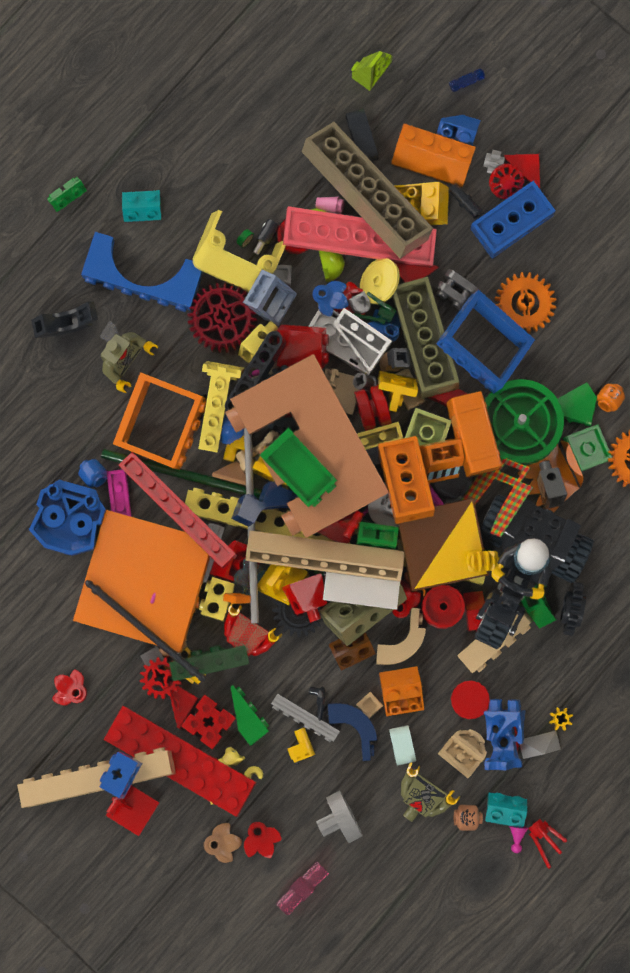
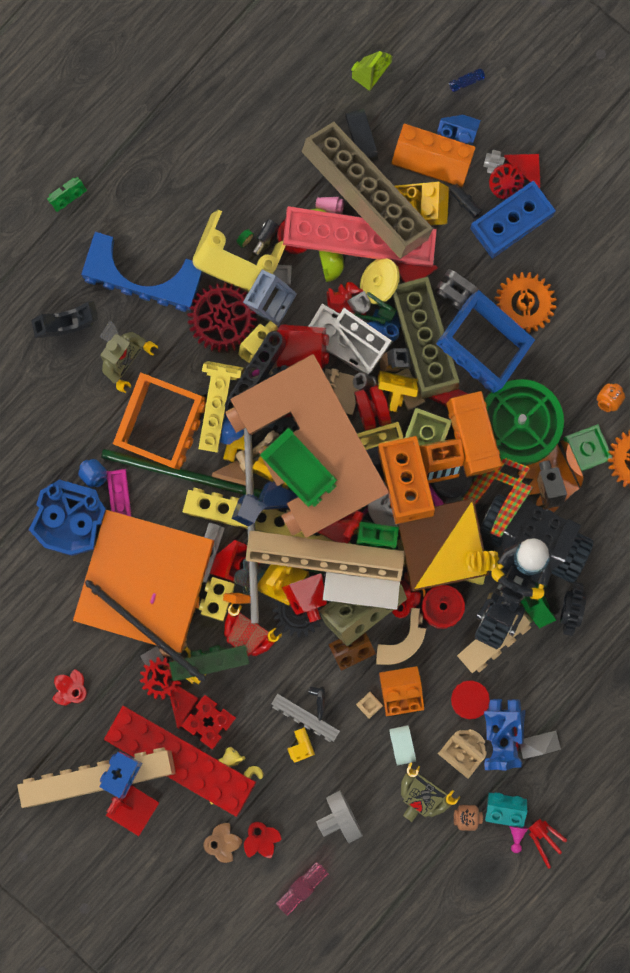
plate [119,452,237,569] -> none
teal bracket [122,190,161,222] -> none
green slope [231,685,269,746] -> none
blue plate [312,281,349,317] -> none
dark blue arch [328,704,377,761] -> none
red slope [463,591,486,632] -> none
yellow gear [549,707,573,731] -> none
green slope [558,382,597,427] -> none

